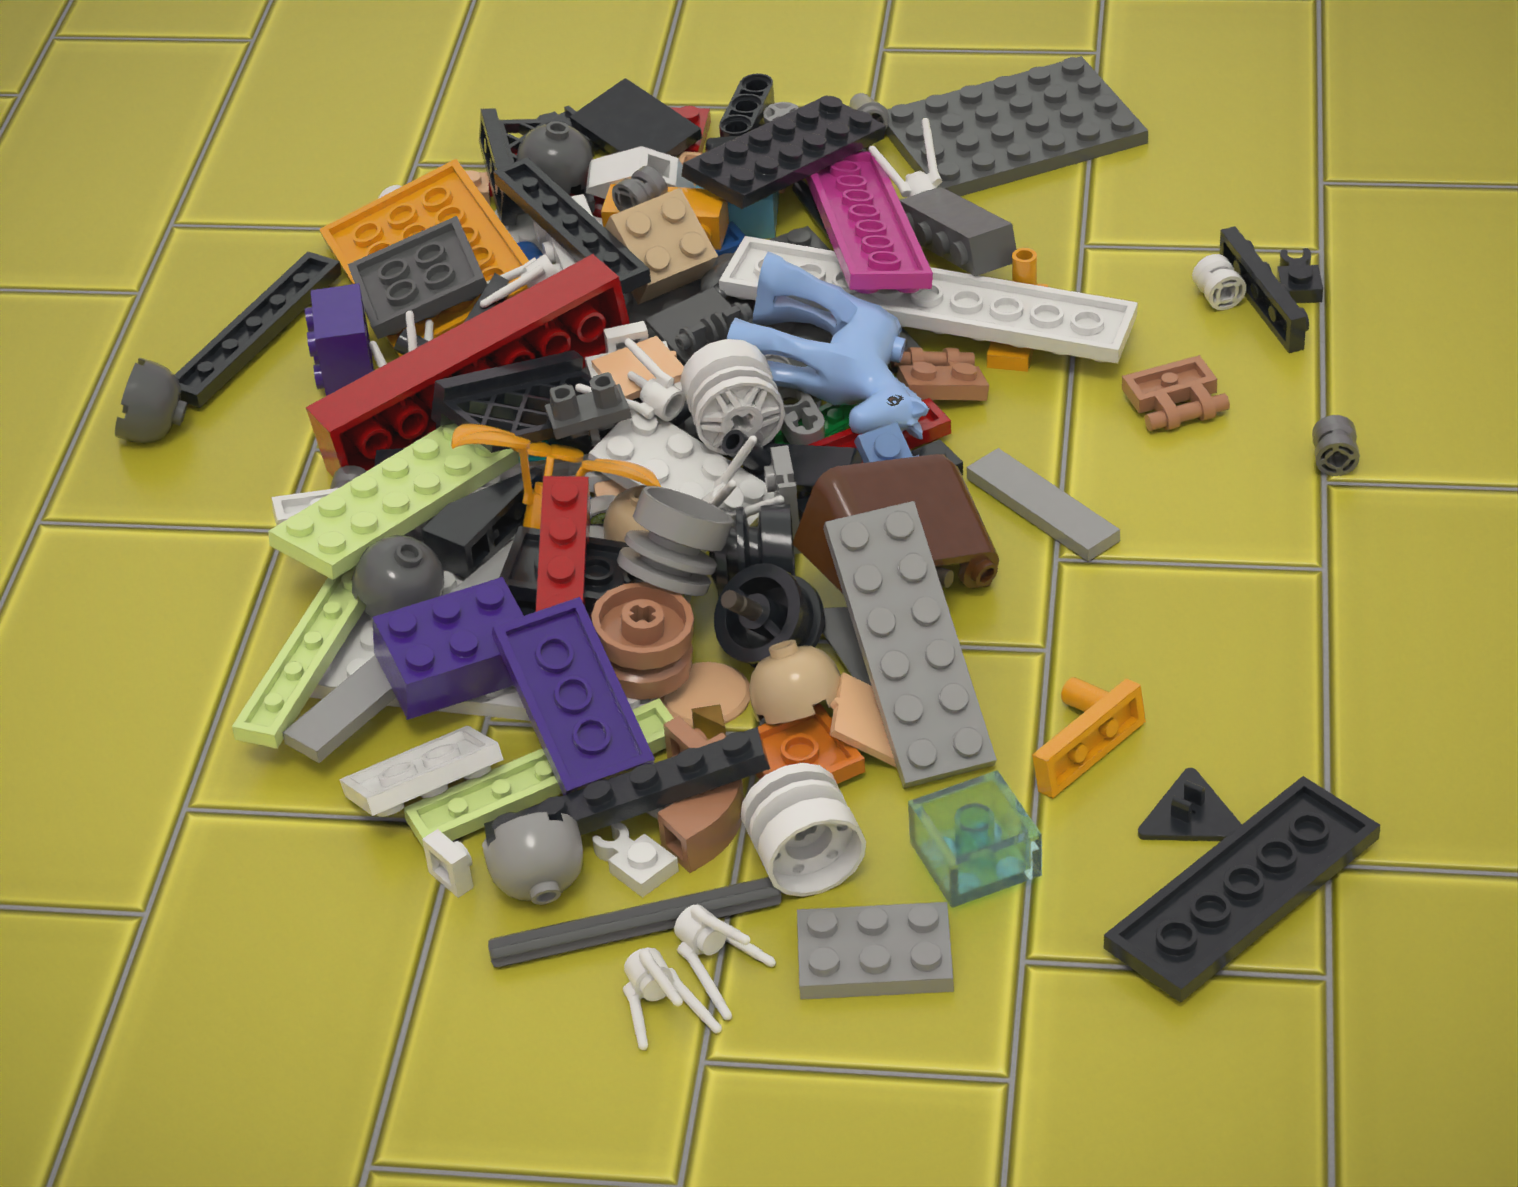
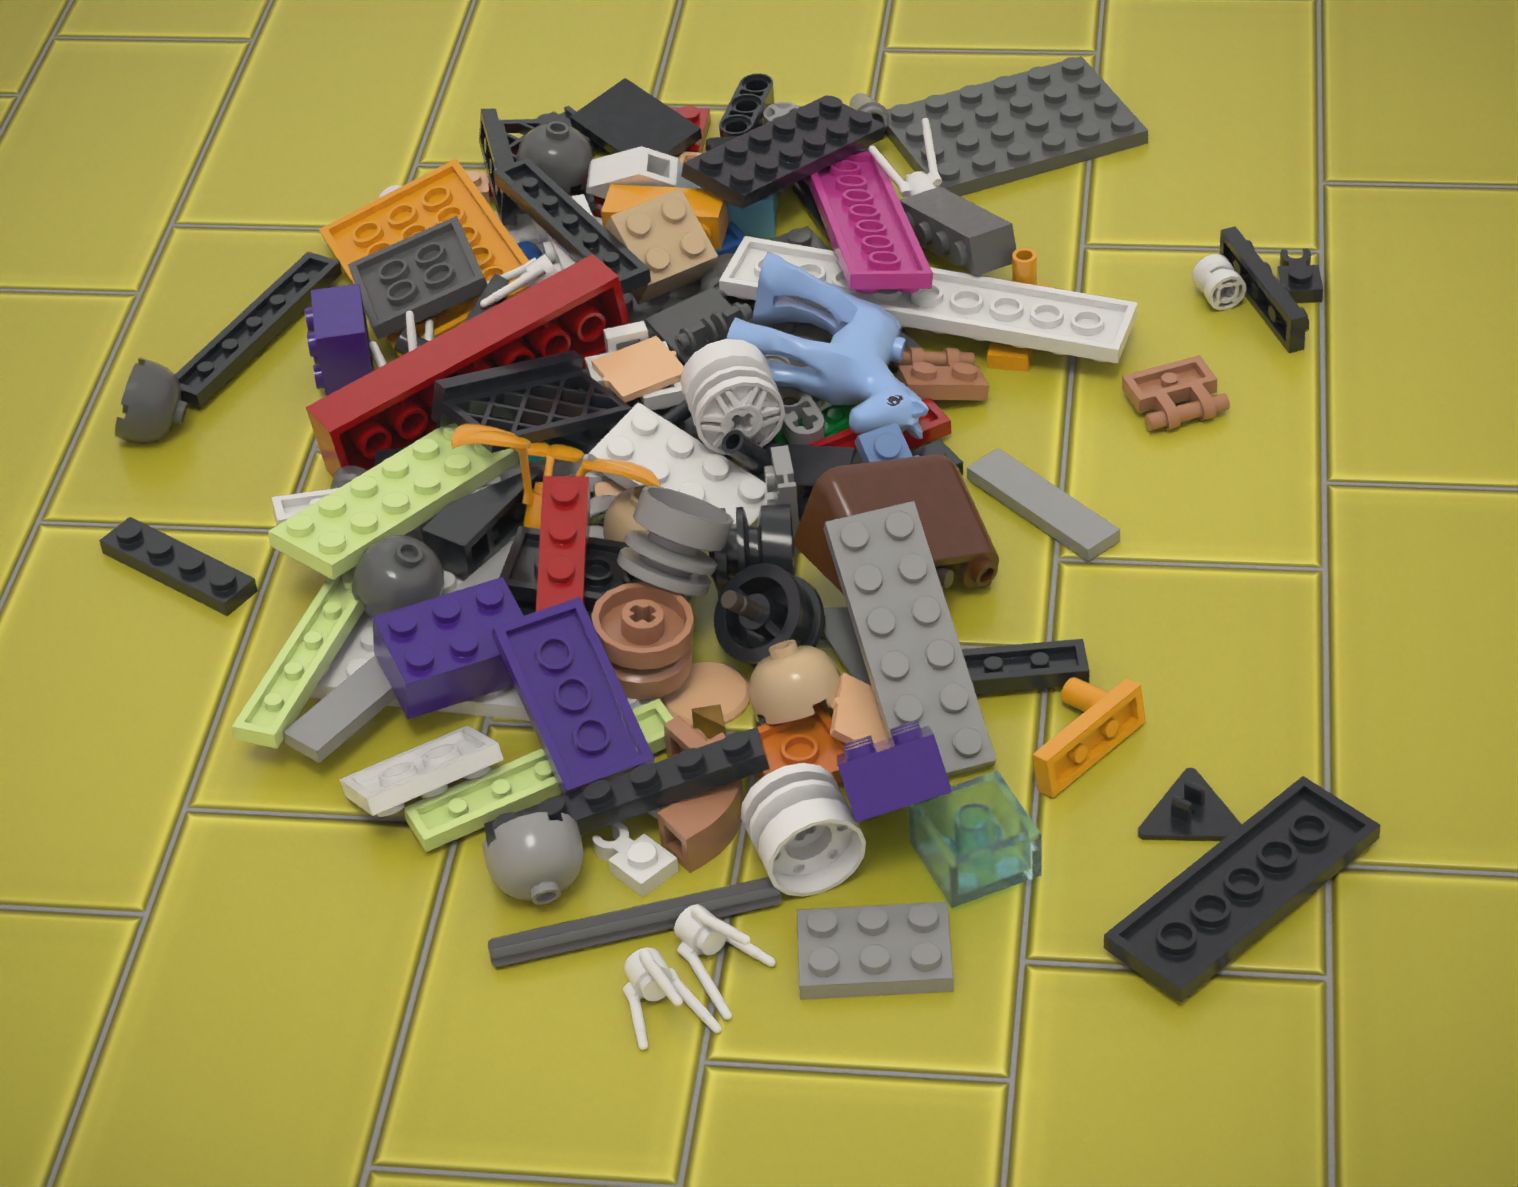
white plate [422,829,473,898] -> none
dark grey hips [545,372,632,446] -> none
white plant [575,338,686,421] -> none
flat silver wheel [612,166,668,212] -> none
white plant [701,436,784,521] -> none
flat silver wheel [1312,415,1360,476] -> none
none -> black plate [99,517,258,616]
none -> dark purple brick [837,721,952,823]
none -> black plate [962,639,1090,694]

